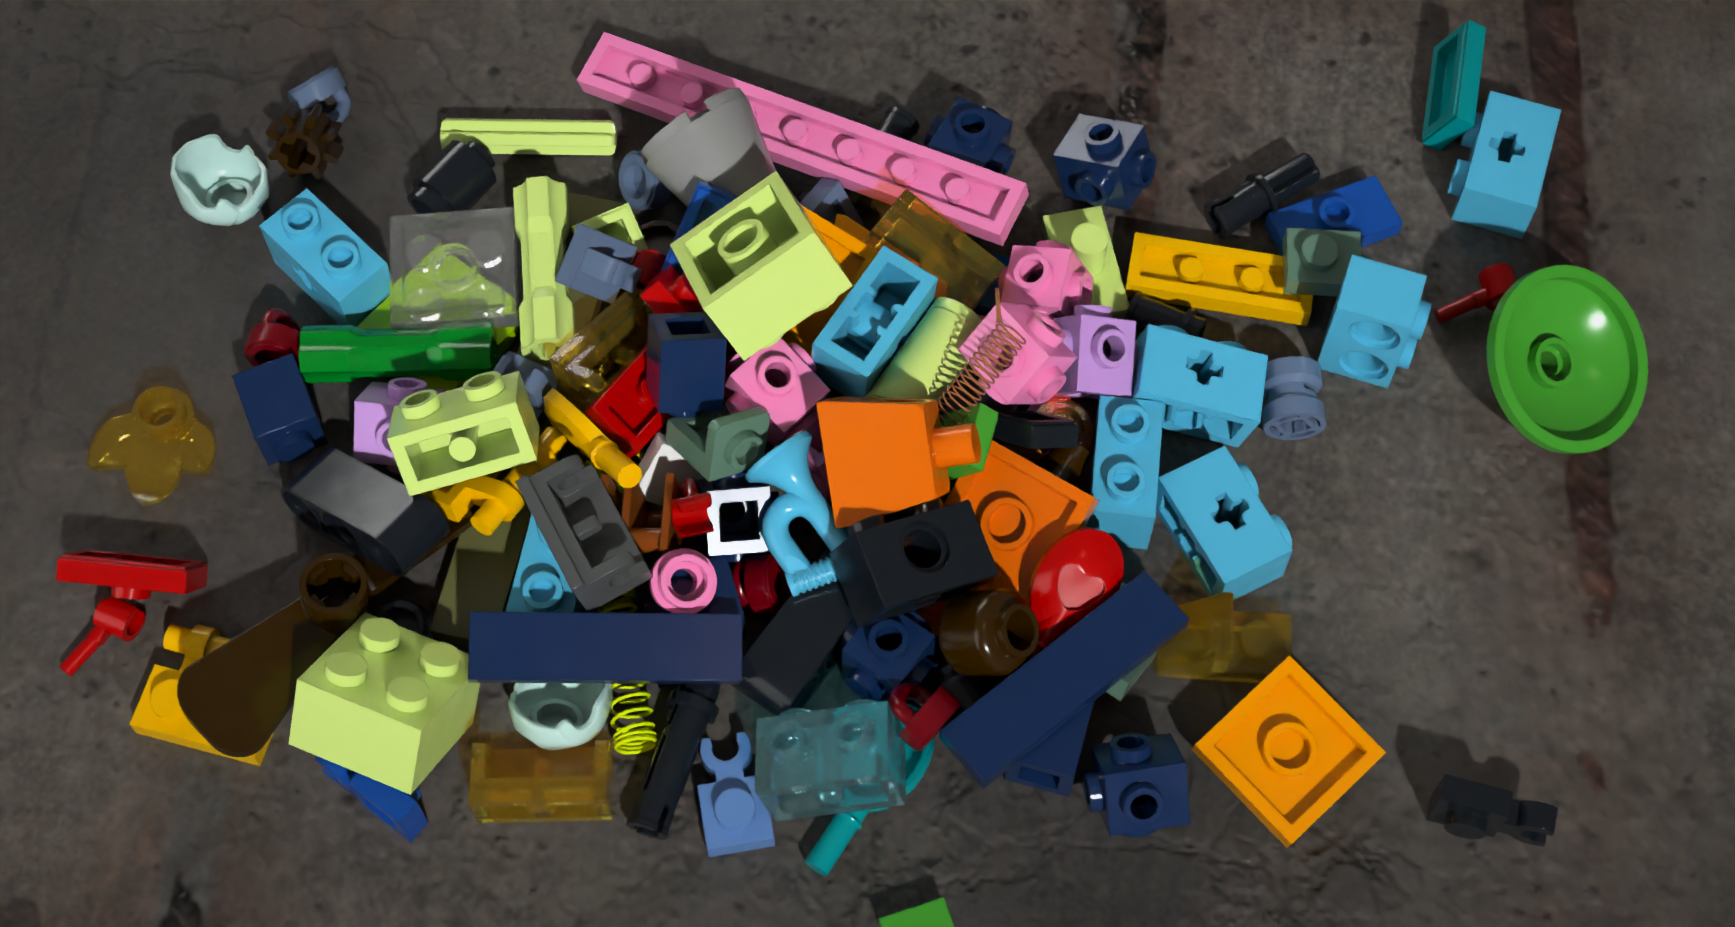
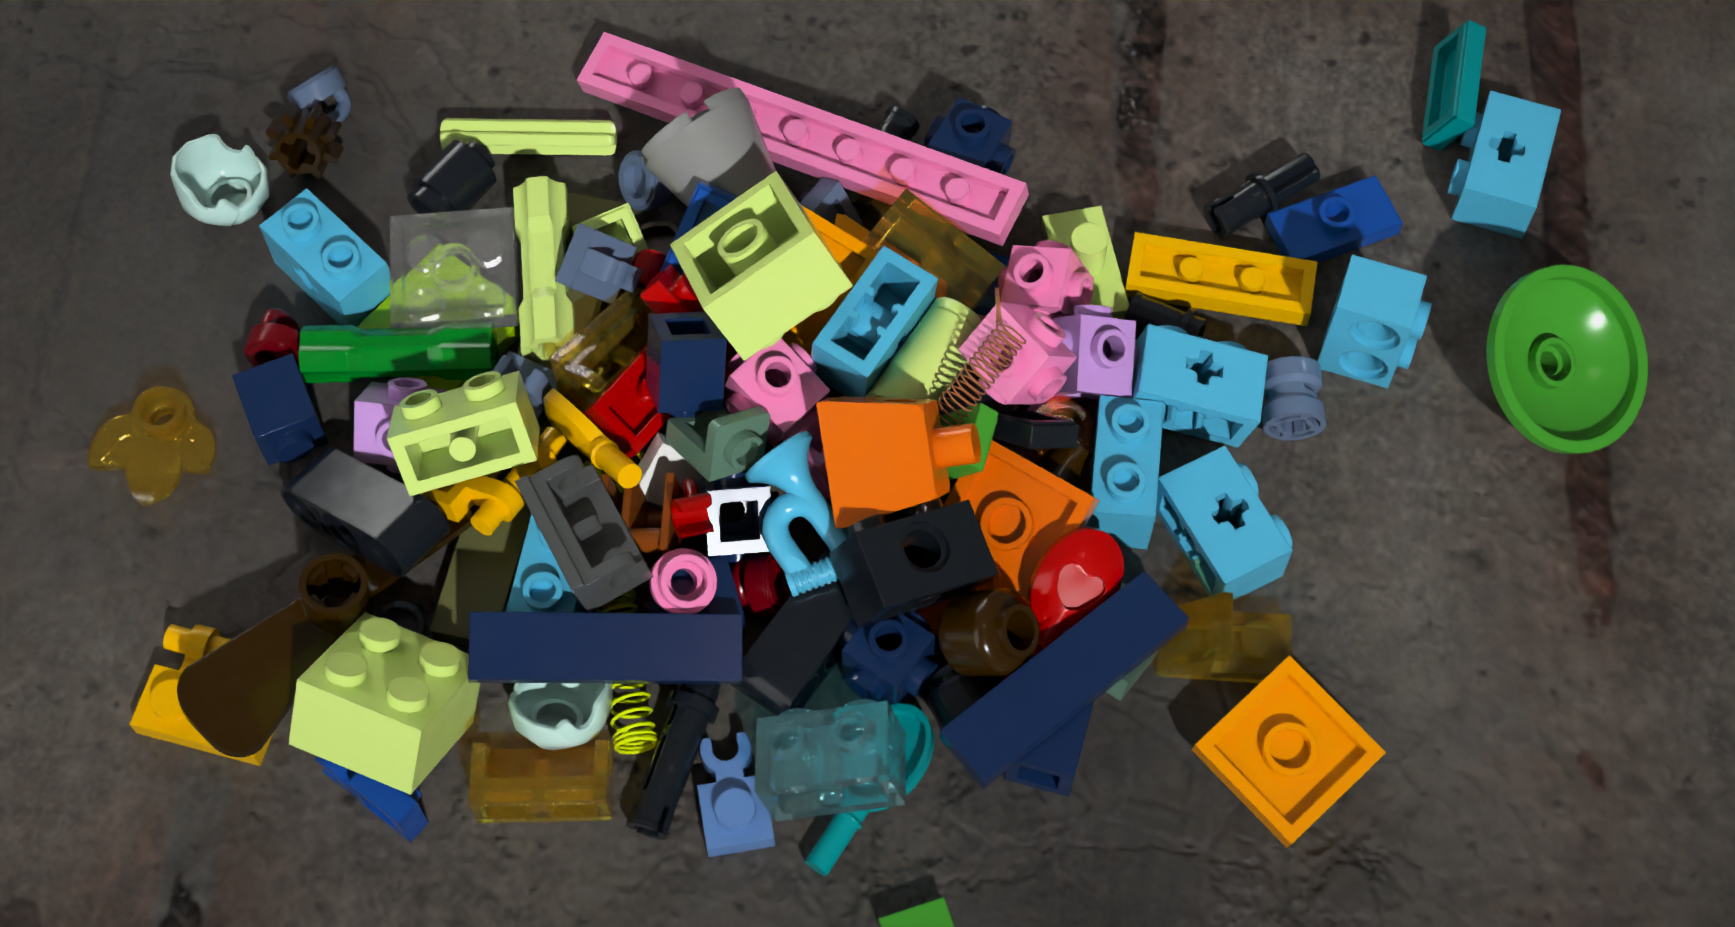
red plate [56,548,208,600] -> none
red hand [59,597,146,677] -> none
dark red tile [889,682,961,752] -> none
dark blue brick [1053,114,1156,211] -> none
dark blue brick [1083,733,1191,837] -> none
sand green bracket [1283,228,1371,297] -> none
black plate [1426,774,1558,846] -> none
red hand [1434,263,1516,324] -> none

